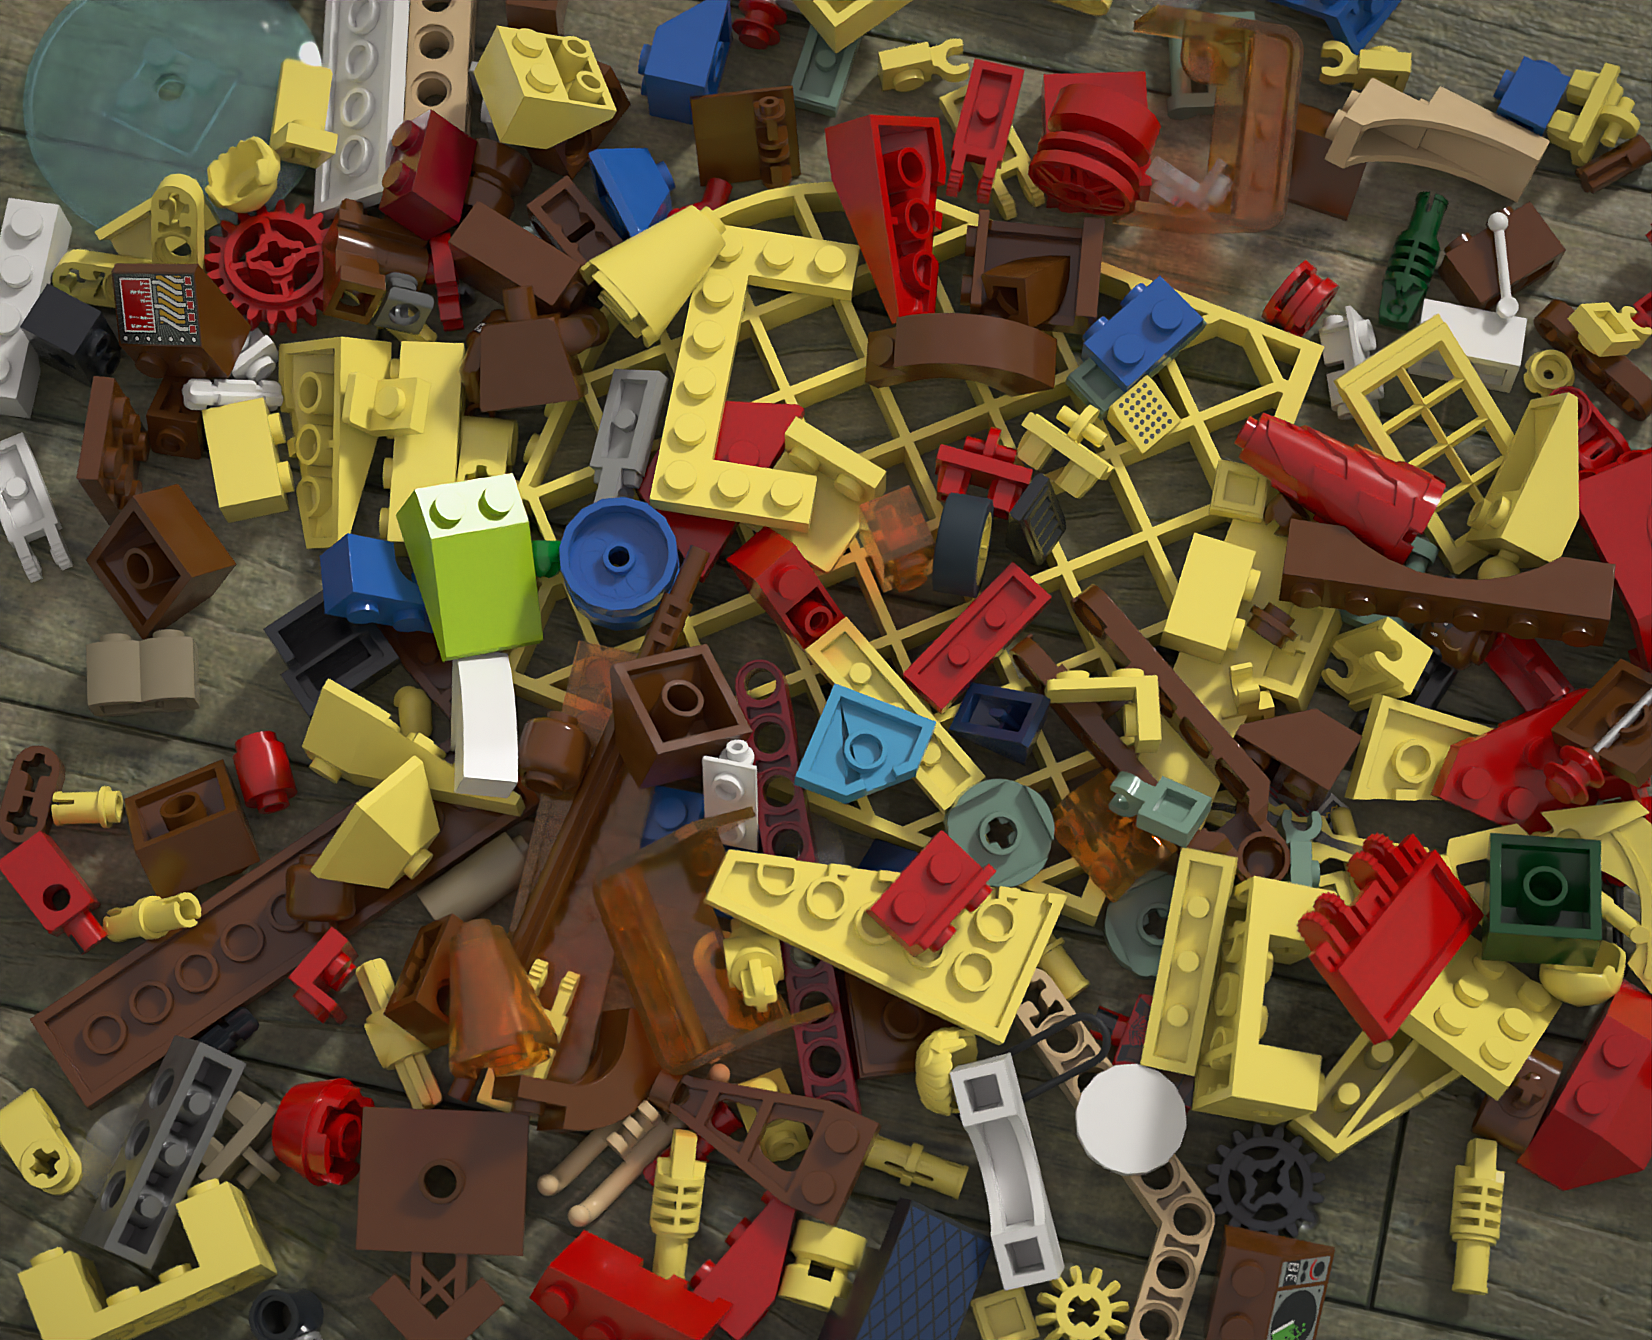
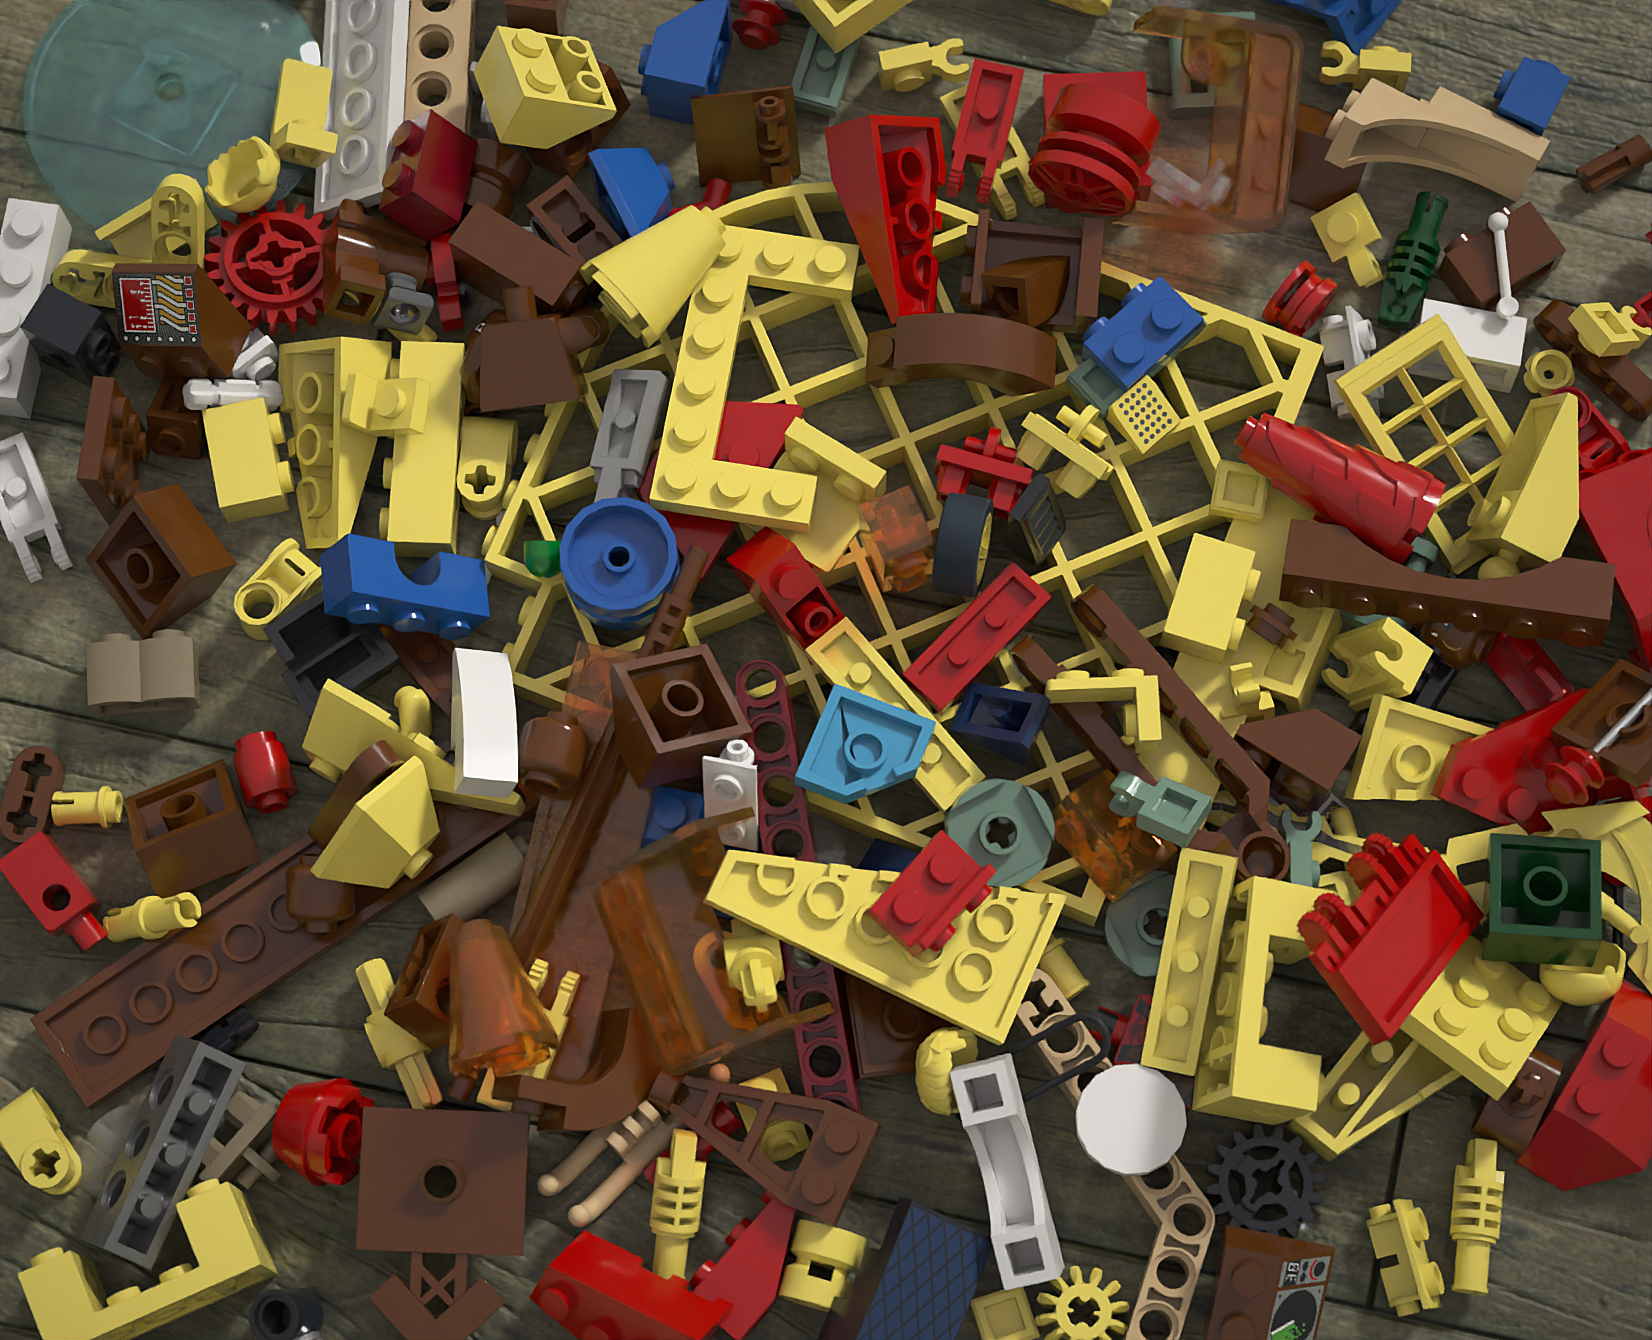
red bracket [288,927,359,1025] -> none
lime slope [396,473,543,662] -> none
light yellow pin [864,1135,969,1200] -> none
reddish brown hinge [1263,492,1311,537] -> none
light yellow hips [1547,62,1641,167] -> none
none -> light yellow piece [234,538,323,641]
none -> reddish brown beam [307,740,404,852]
none -> light yellow plate [1310,193,1384,288]
none -> light yellow hinge [1366,1199,1444,1317]

